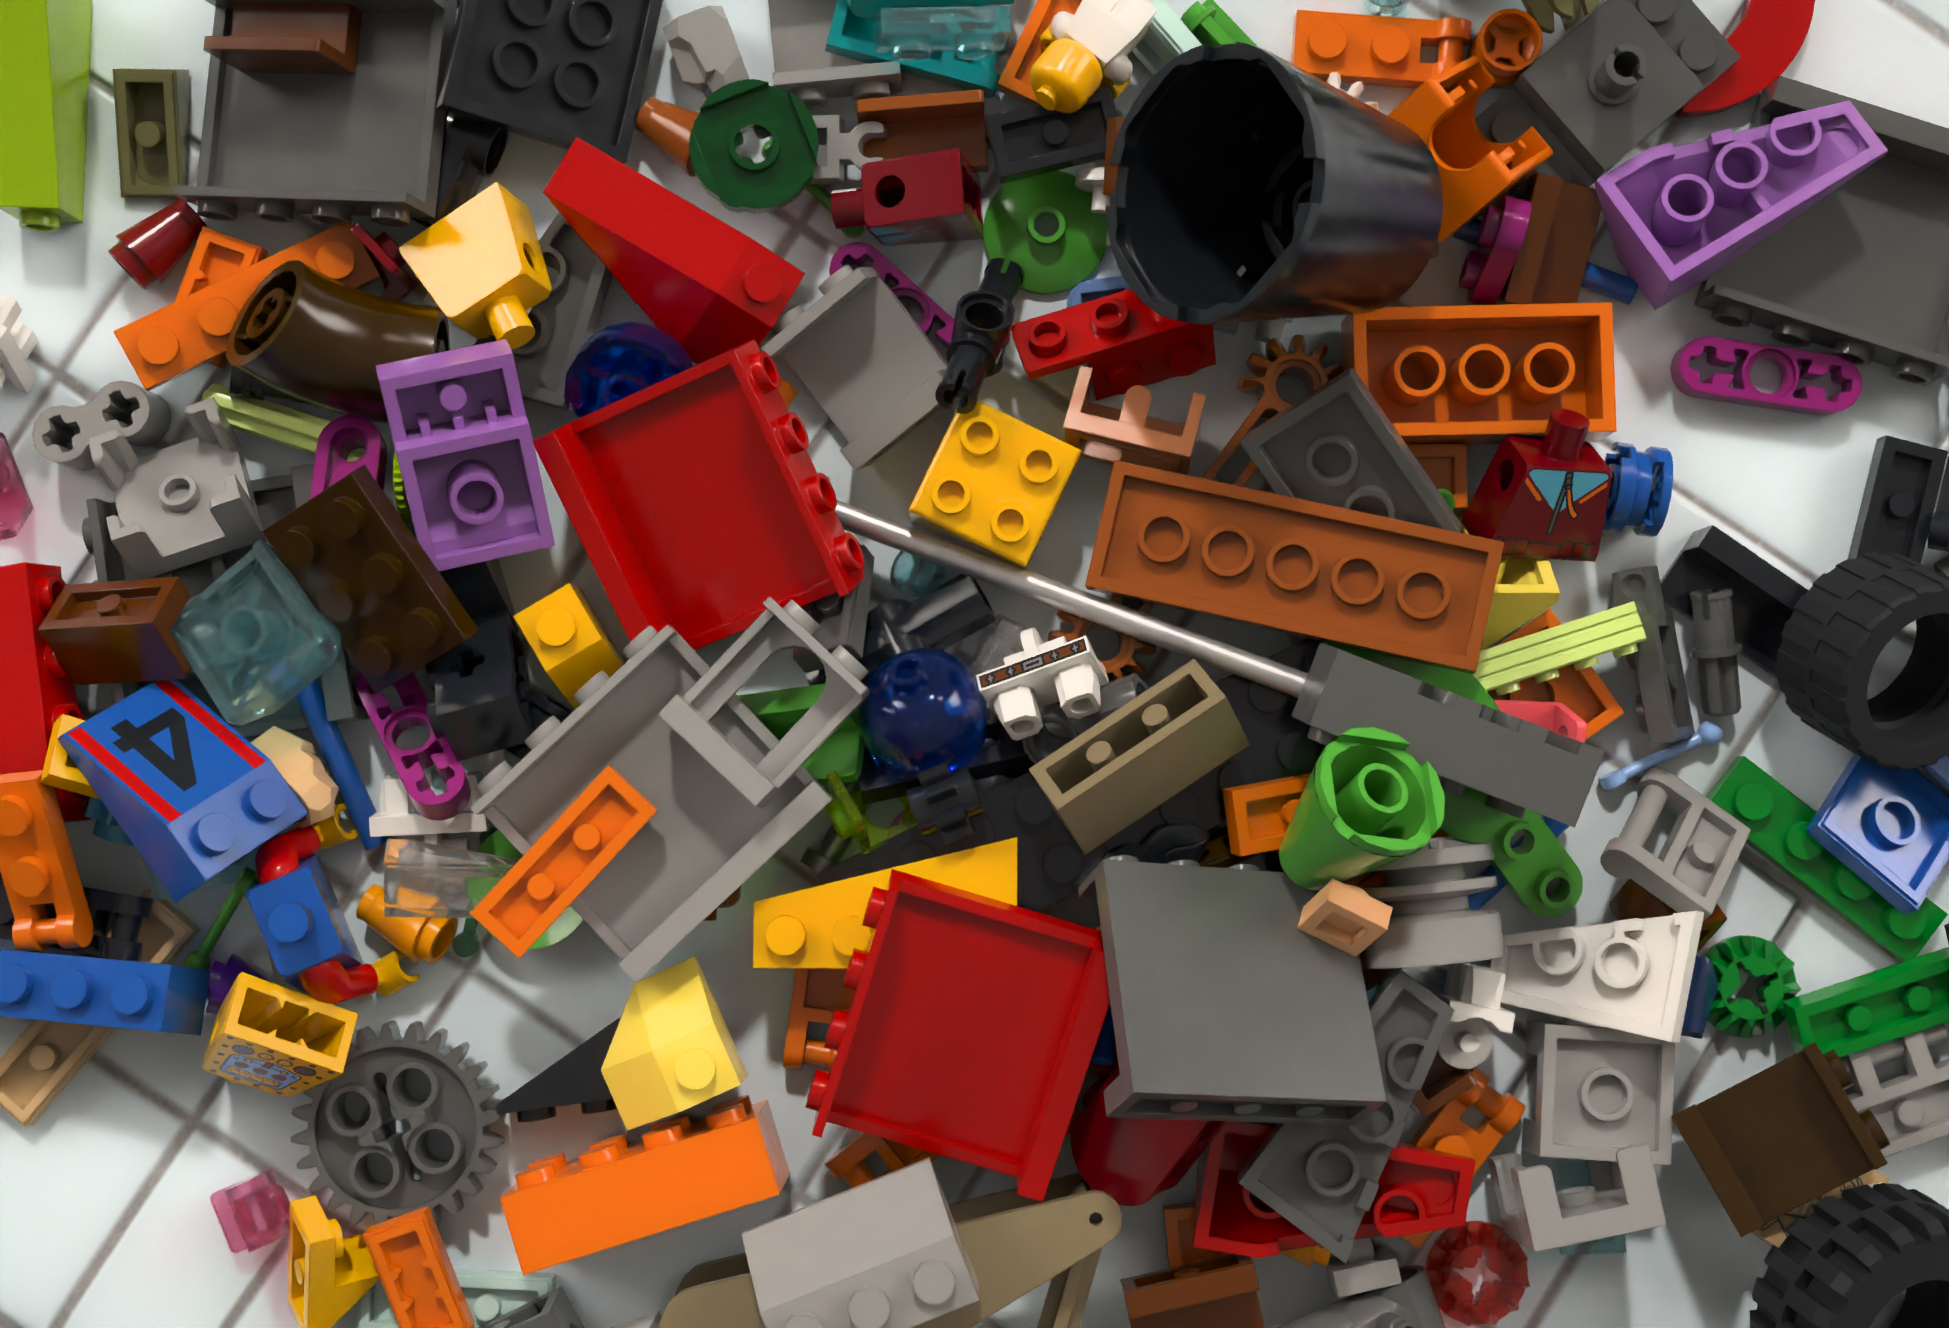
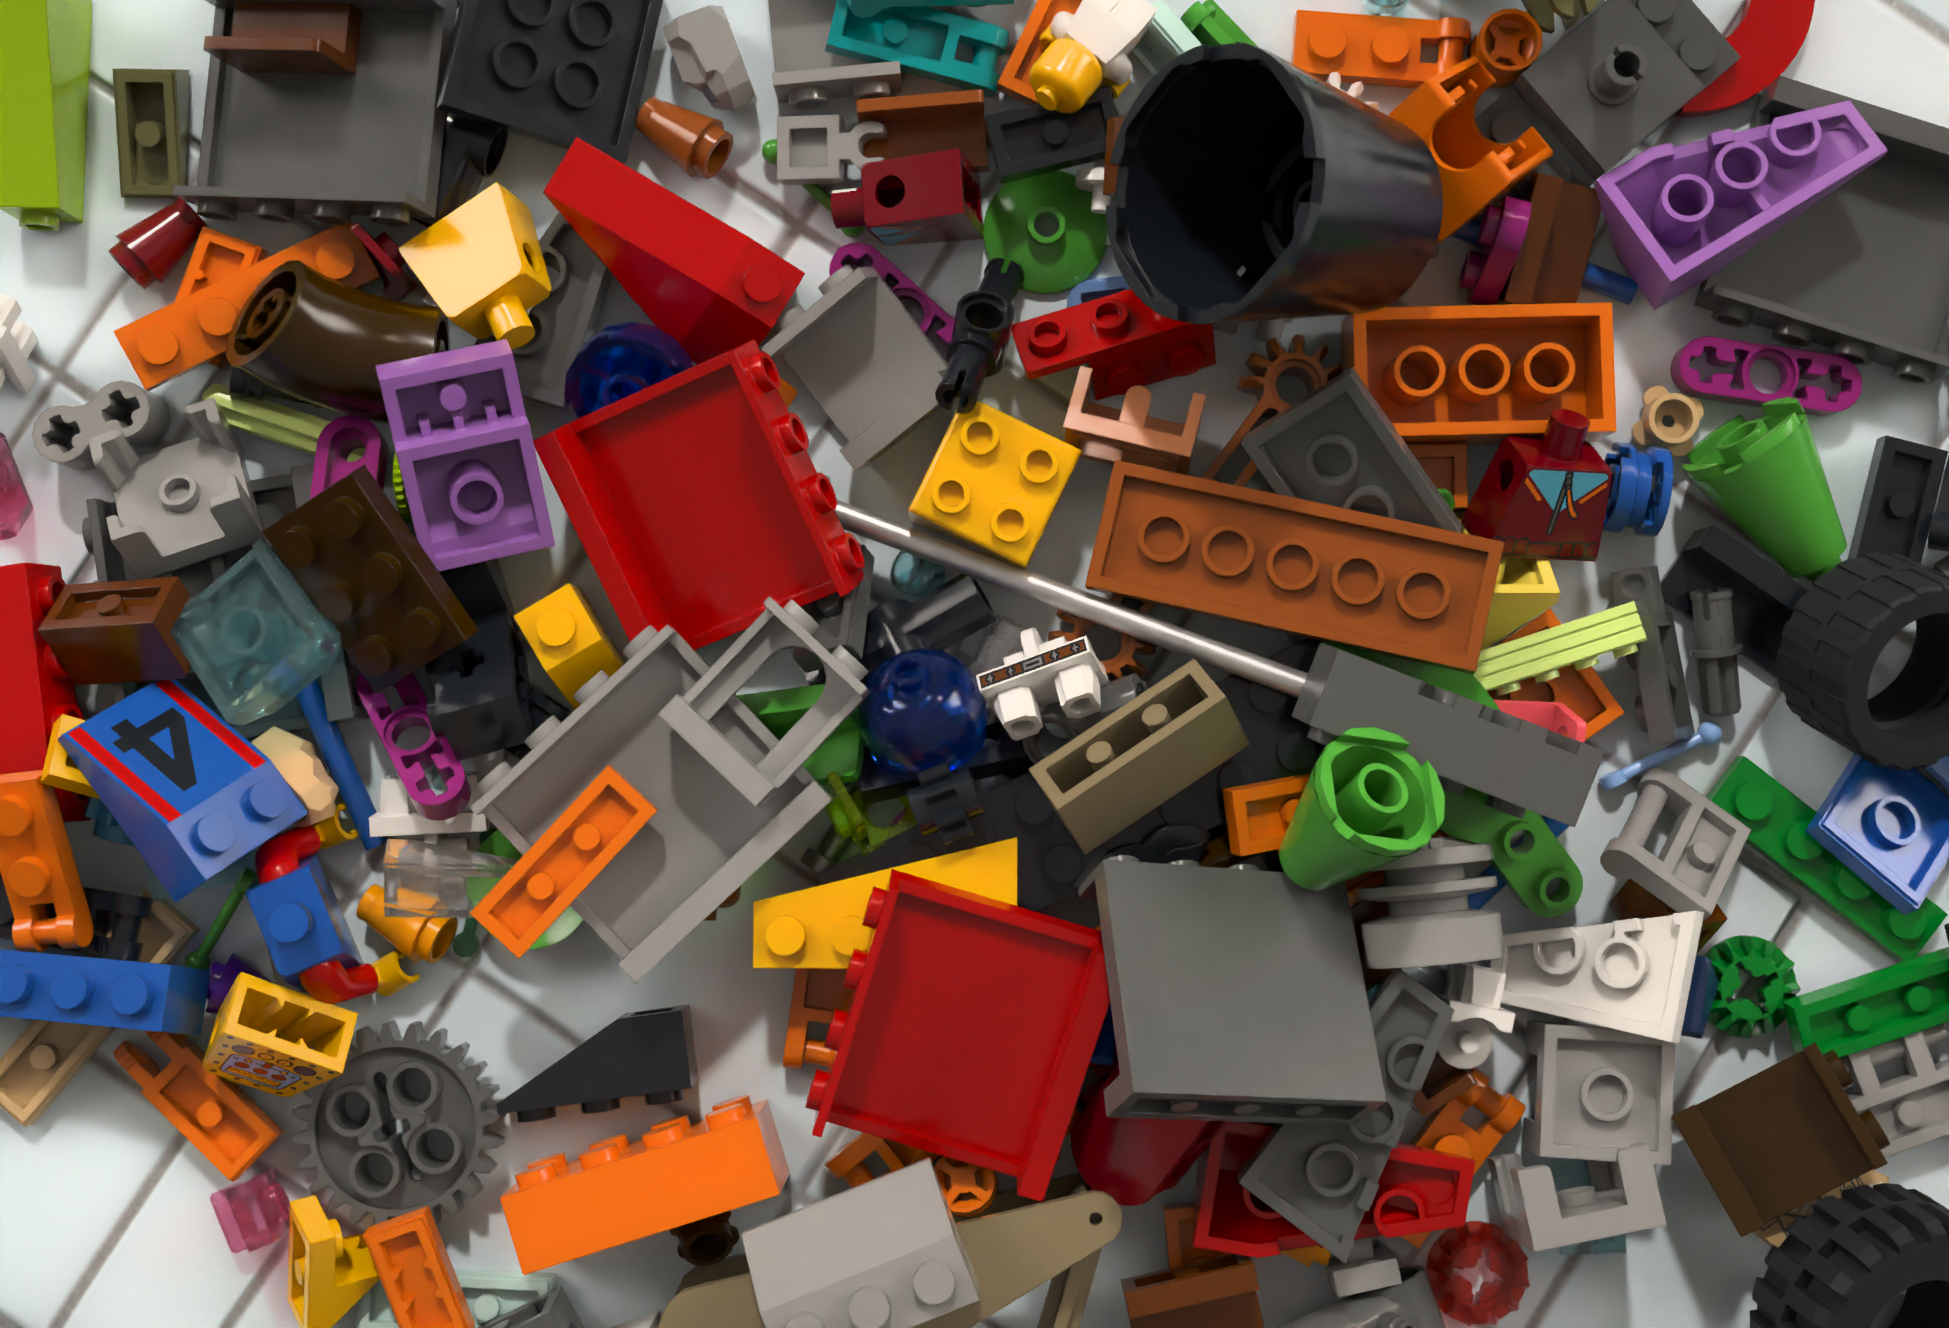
light yellow slope [601,955,748,1130] -> none
dark green plate [689,79,819,213] -> none
clear light blue plate [875,6,1011,61] -> none
light nougat plate [1297,878,1393,957] -> none
none -> orange hinge [113,1030,285,1182]
none -> dark brown plate [669,1210,740,1266]
none -> orange wheel [934,1156,998,1218]
none -> tan plate [1631,385,1704,457]
none -> bright green cone [1682,397,1847,581]

